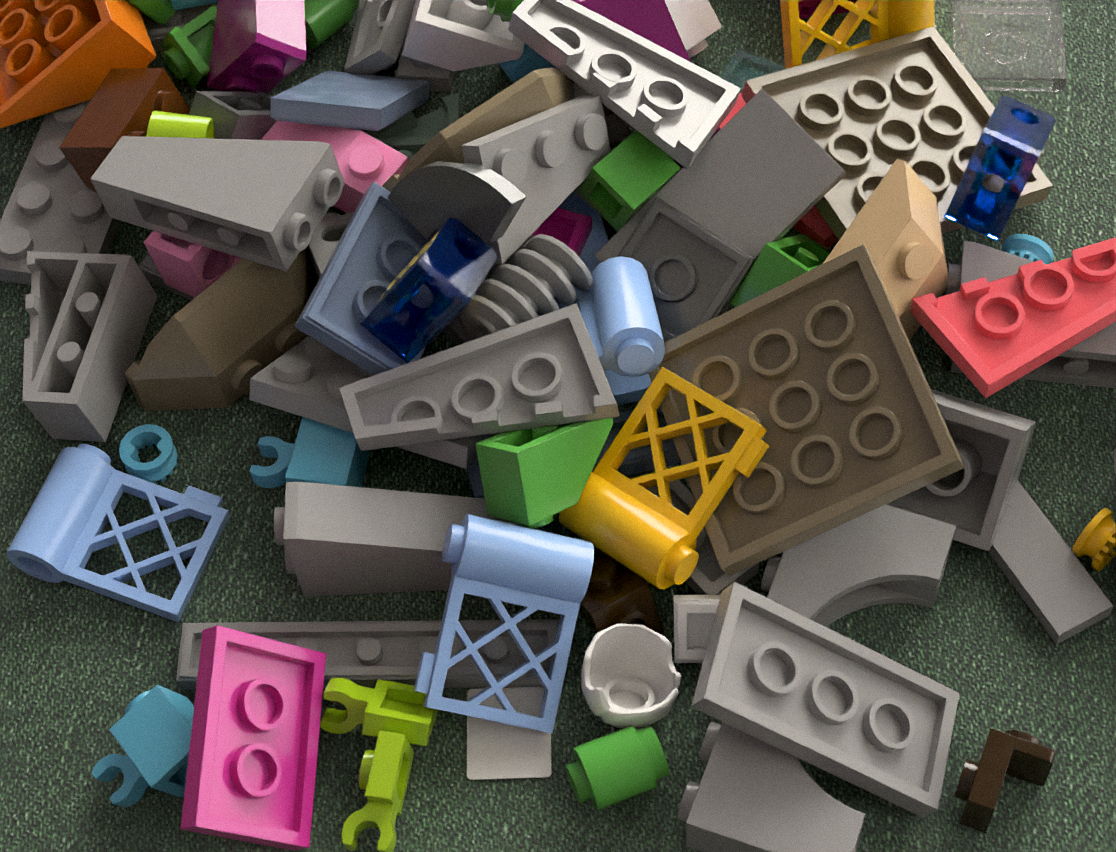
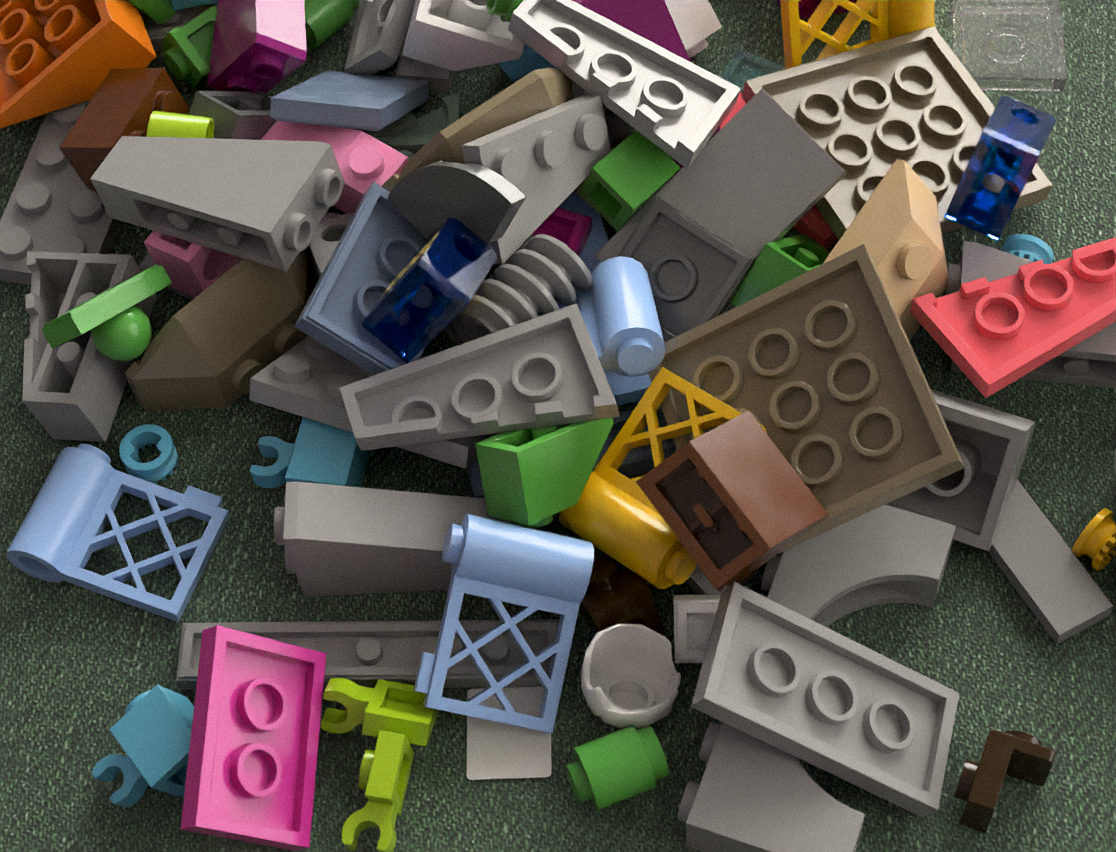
none -> bright green tile [41,264,172,361]
none -> reddish brown slope [636,411,829,593]

